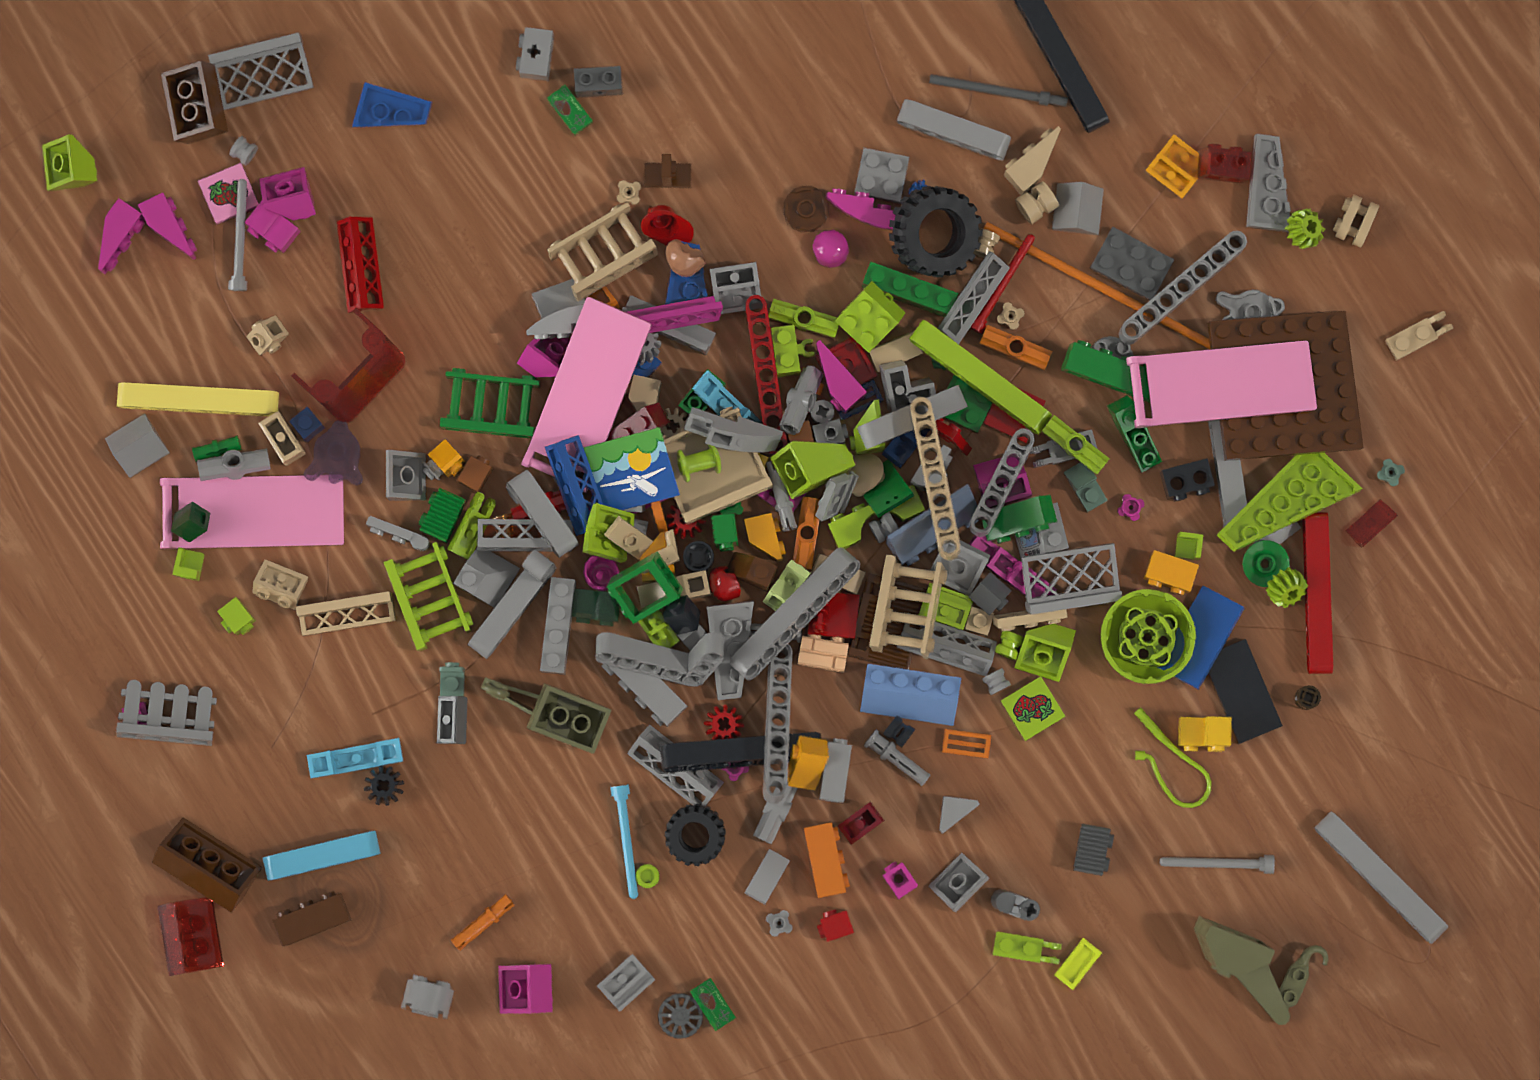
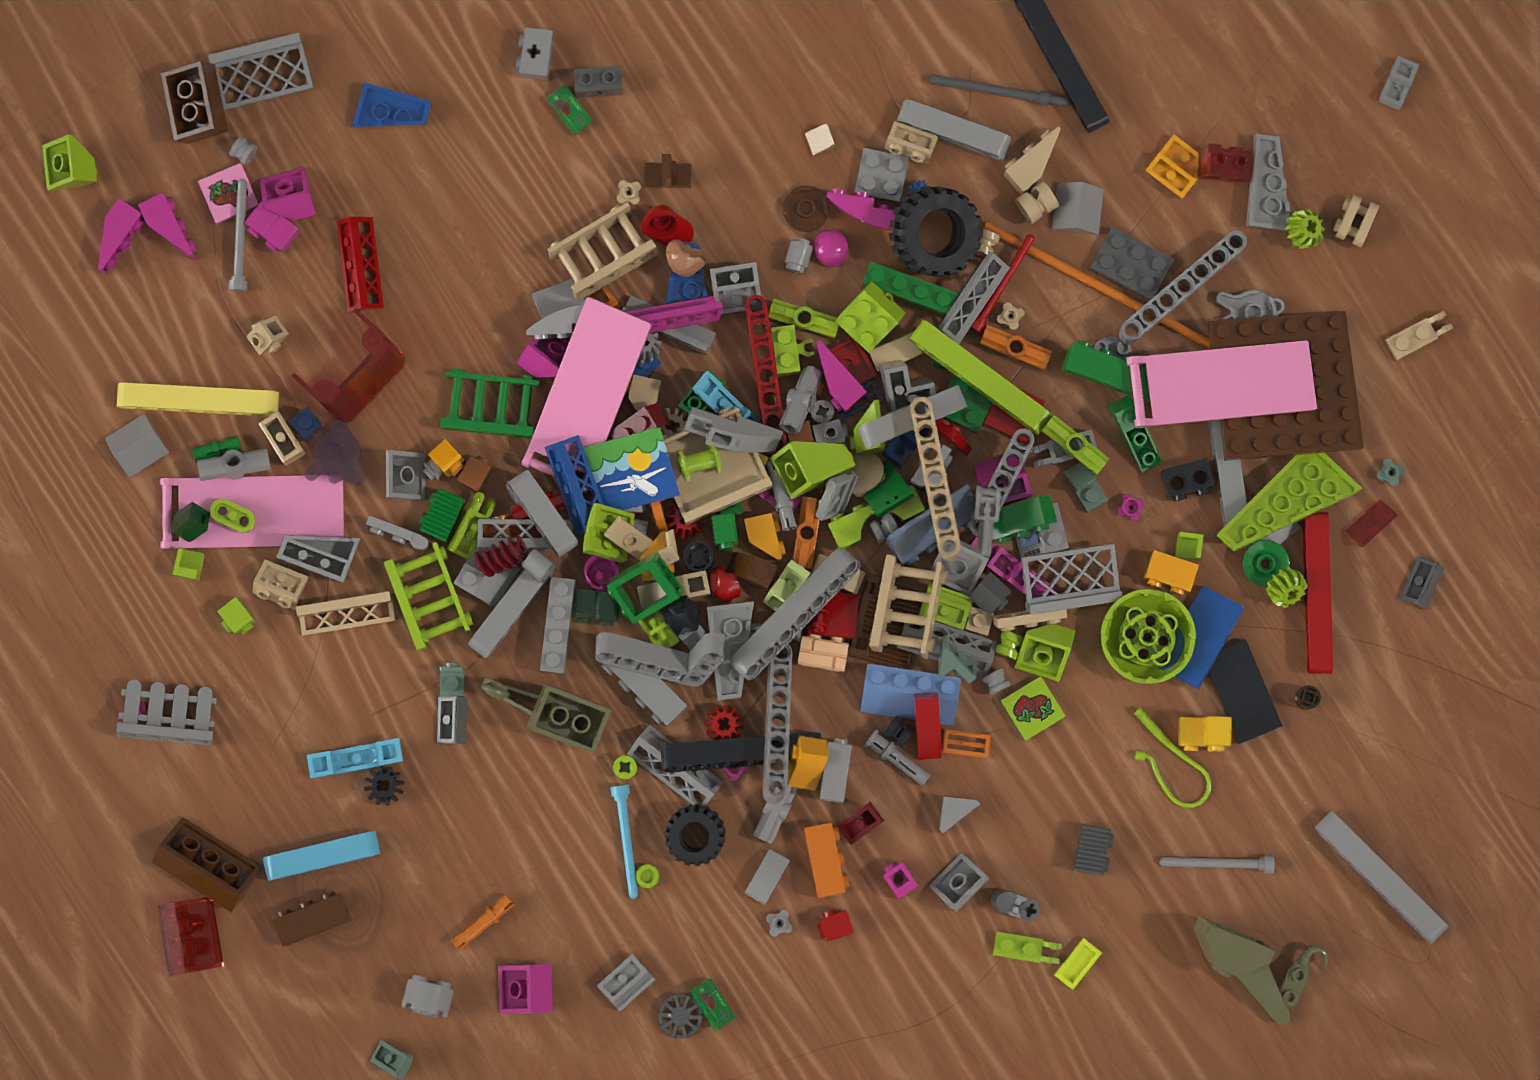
none -> lime plate [210,499,256,533]
none -> light grey wedge [276,535,361,583]
none -> sand green slope [370,1040,413,1080]
none -> dark red piece [474,534,528,578]
none -> lime wheel [613,755,637,780]
none -> light grey brick [785,238,813,274]
none -> tan slope [805,123,835,155]
none -> tan bracket [885,121,938,164]
none -> red slope [914,692,942,760]
none -> sand green slope [938,635,976,683]
none -> light grey connector [974,485,1001,556]
none -> light grey slope [1378,56,1419,111]
none -> dark grey slope [1399,556,1444,610]

